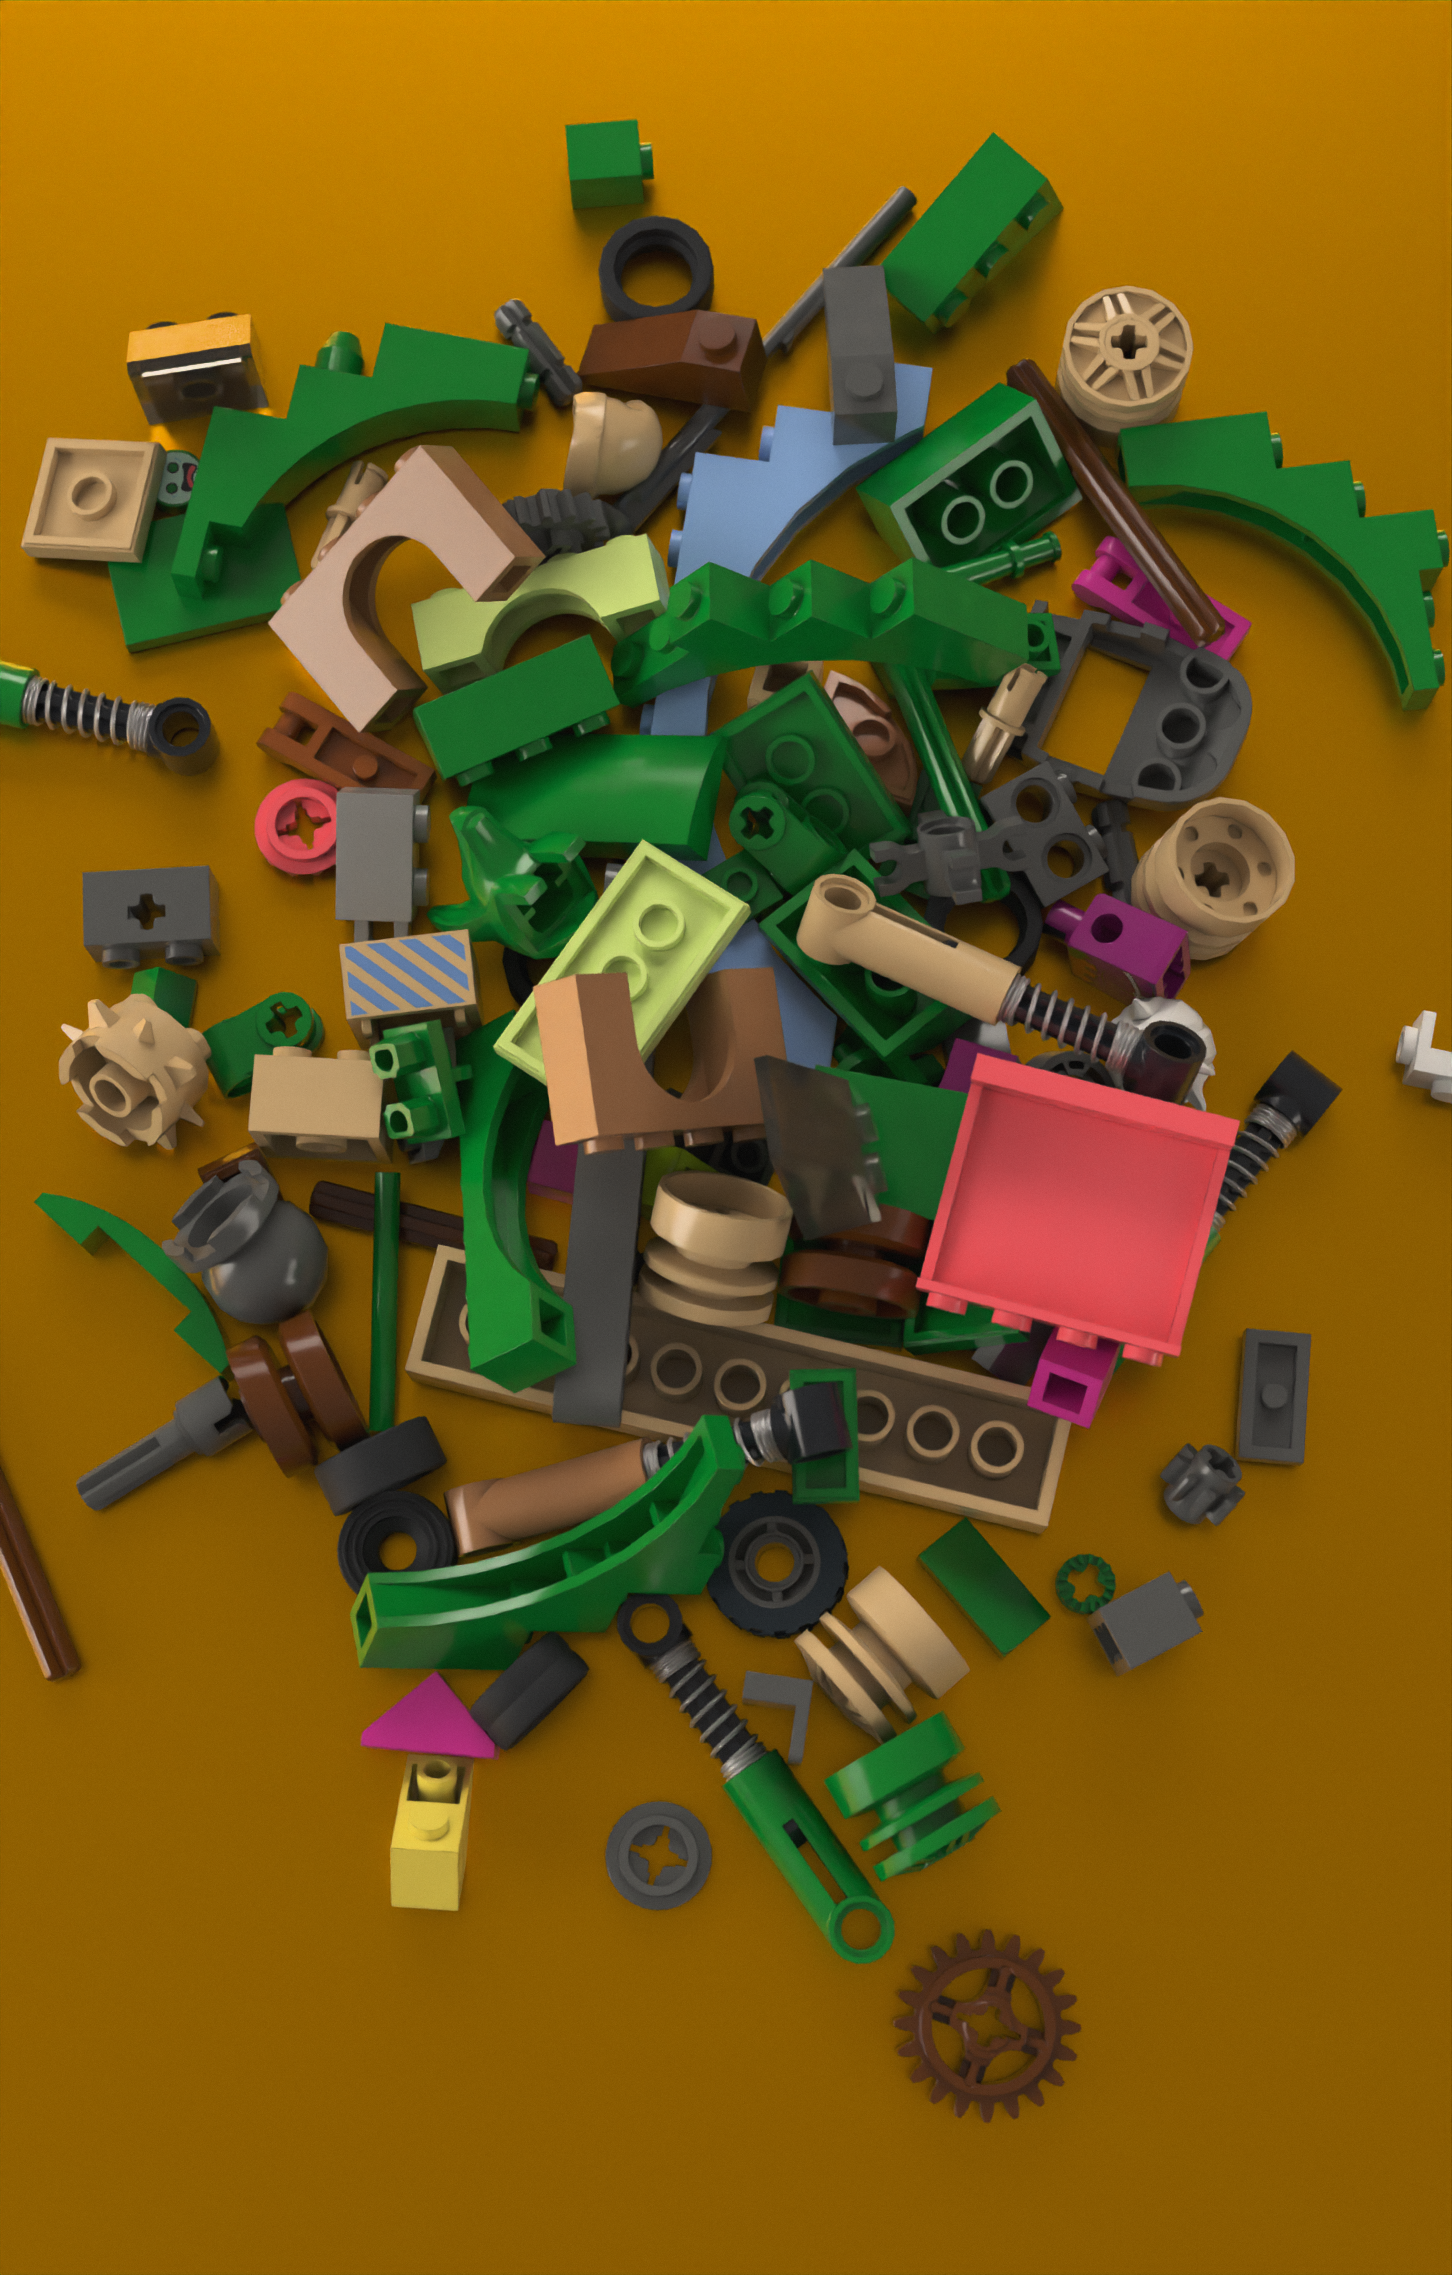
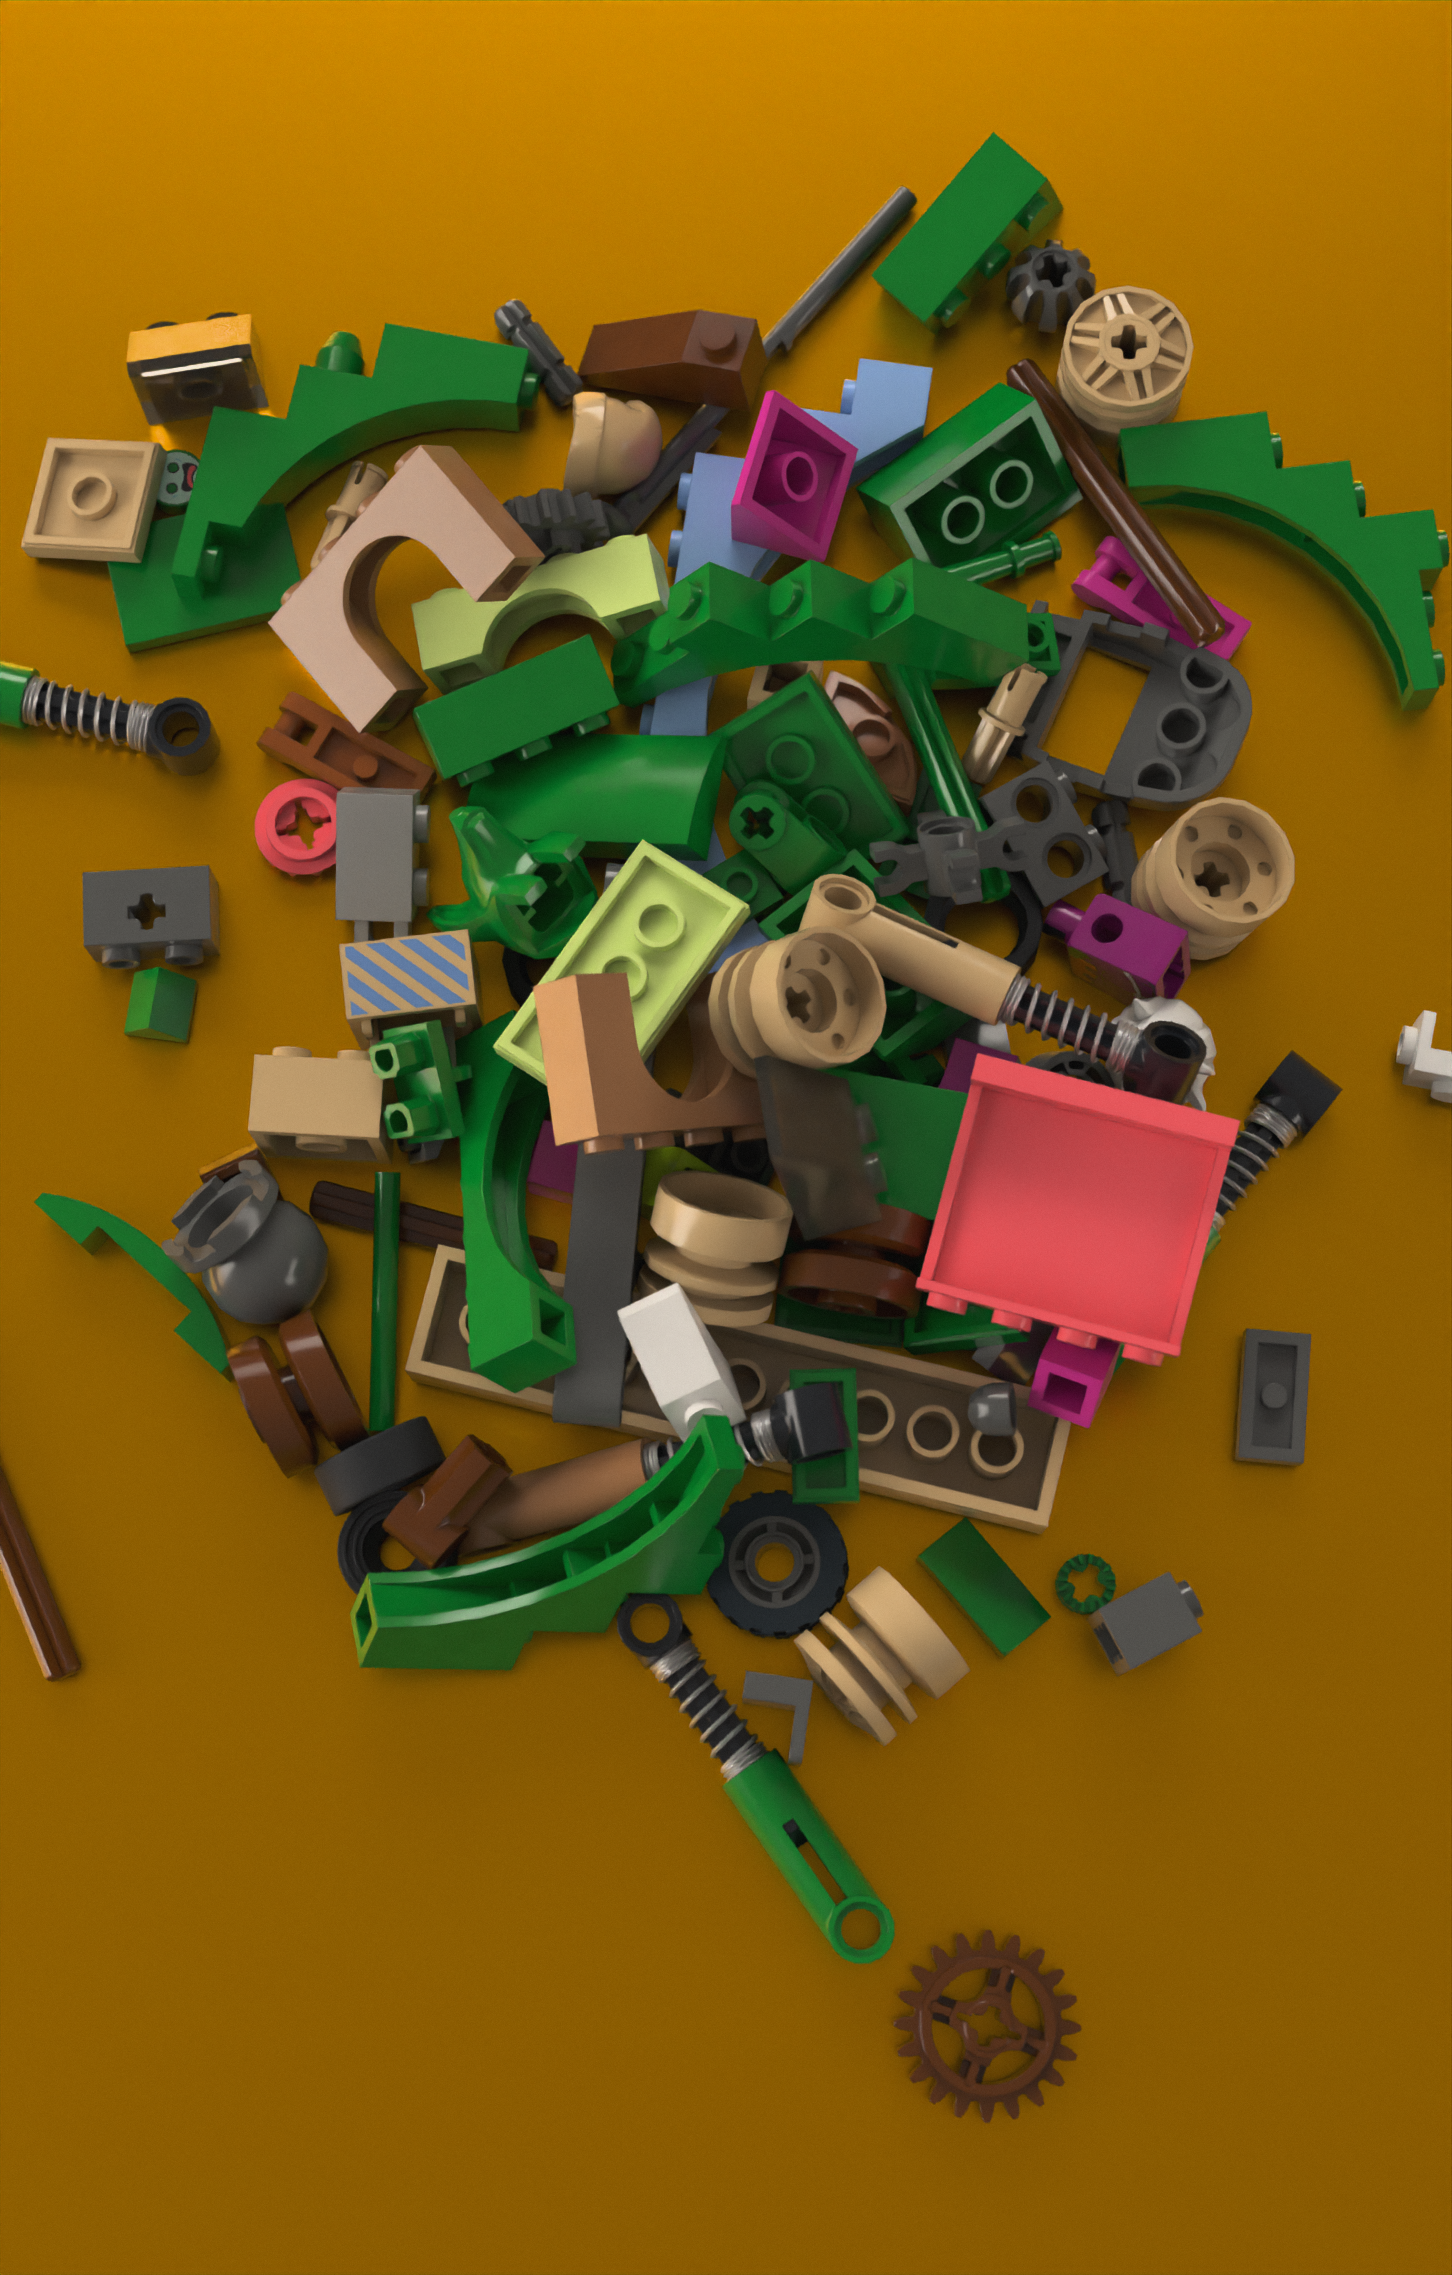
tan brick [59,993,211,1149] -> none
dark grey piece [76,1375,254,1510] -> none
green piece [202,992,325,1099] -> none
dark pink slope [361,1671,500,1760] -> none
light yellow slope [390,1754,474,1911] -> none
black tyre [469,1632,590,1751] -> none
green brick [565,119,654,209] -> none
black tyre [598,215,714,322] -> none
dark grey gear [605,1801,712,1910] -> none
dark grey slope [822,265,898,445] -> none
green wheel [823,1711,1001,1882] -> none
dark grey gear [1160,1443,1245,1526] -> none
none -> reddish brown piece [382,1434,514,1570]
none -> white slope [617,1282,747,1443]
none -> tan wheel [708,927,887,1082]
none -> dark pink slope [731,390,858,562]
none -> dark grey hinge [968,1382,1017,1436]
none -> dark grey piece [1005,239,1096,333]

